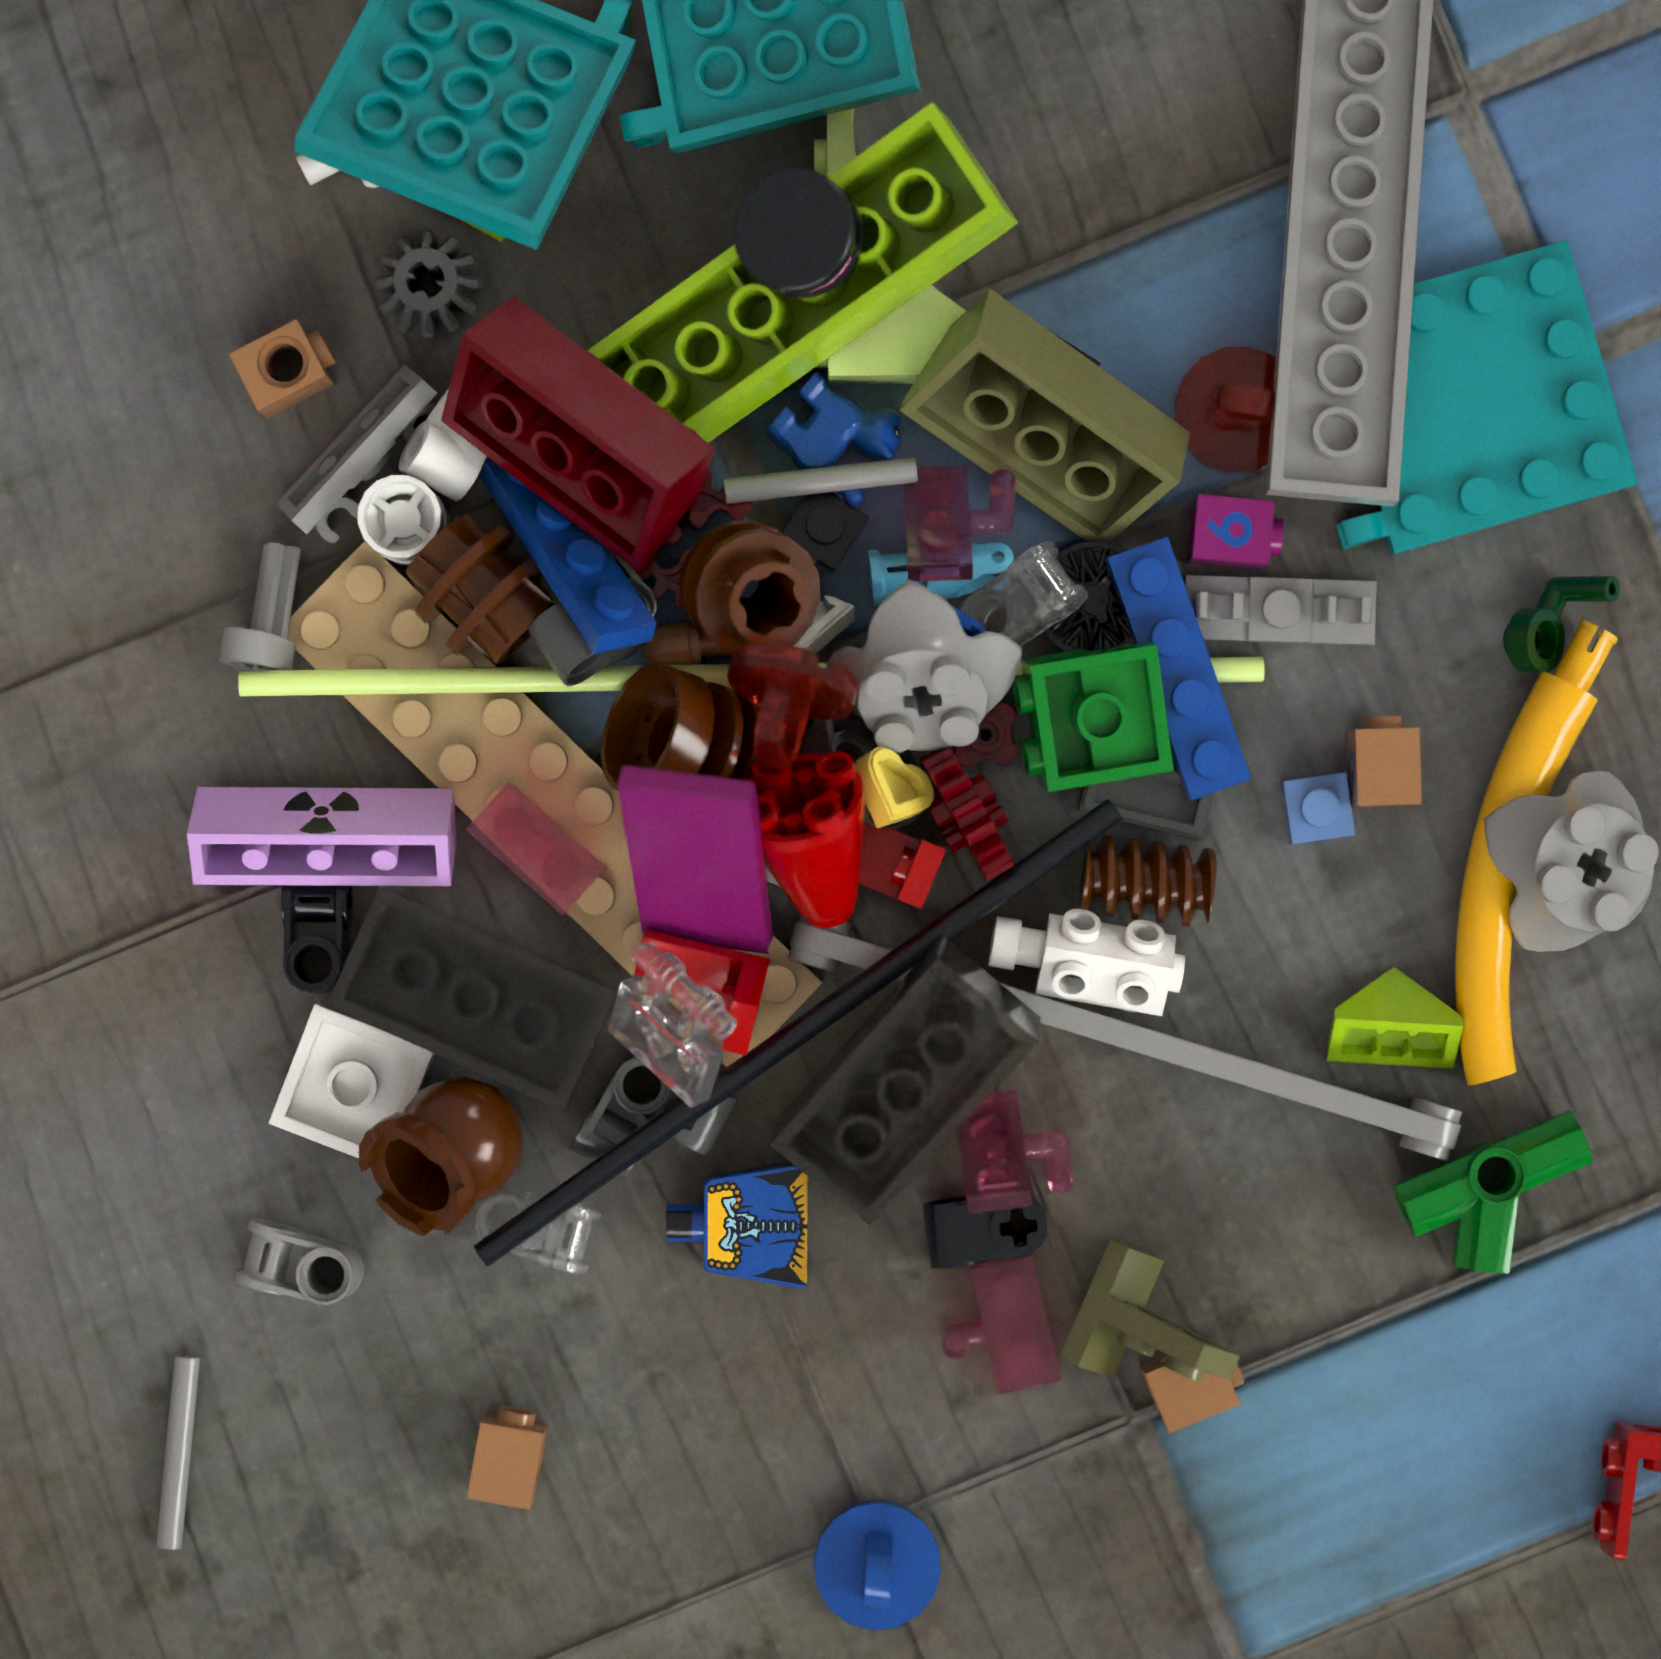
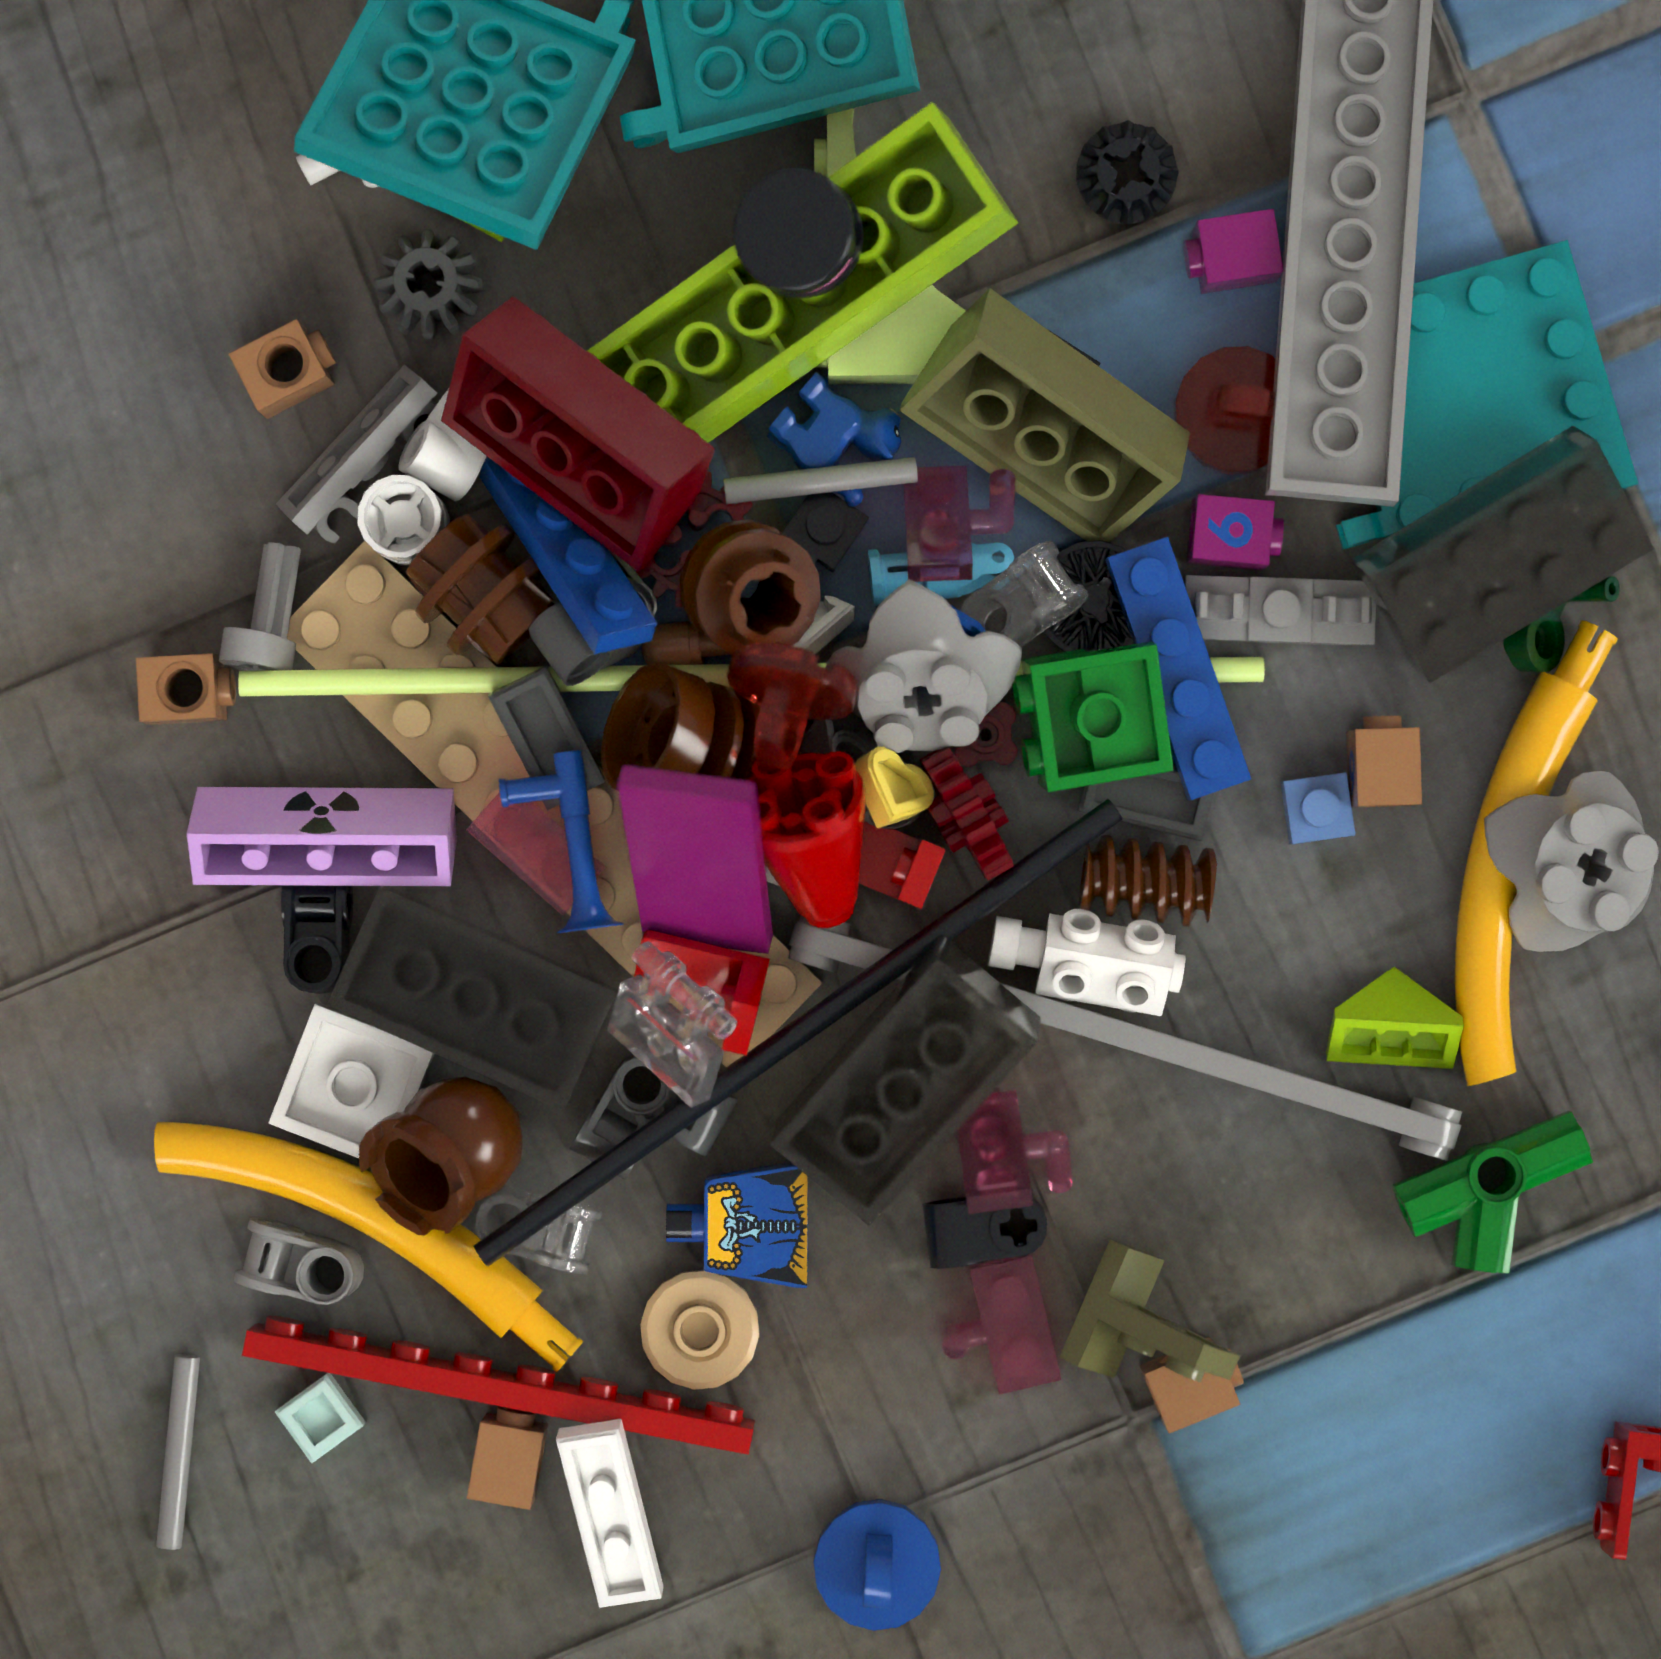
none -> medium nougat brick [136,653,236,725]
none -> yellow animal [154,1122,584,1373]
none -> red plate [242,1316,755,1455]
none -> light aqua tile [275,1373,366,1463]
none -> dark grey tile [488,665,605,811]
none -> blue piece [499,750,624,933]
none -> white tile [556,1419,664,1608]
none -> tan wheel [640,1269,760,1390]
none -> black gear [1076,120,1179,224]
none -> magenta brick [1183,209,1283,294]
none -> clear smoke brick [1351,426,1654,683]

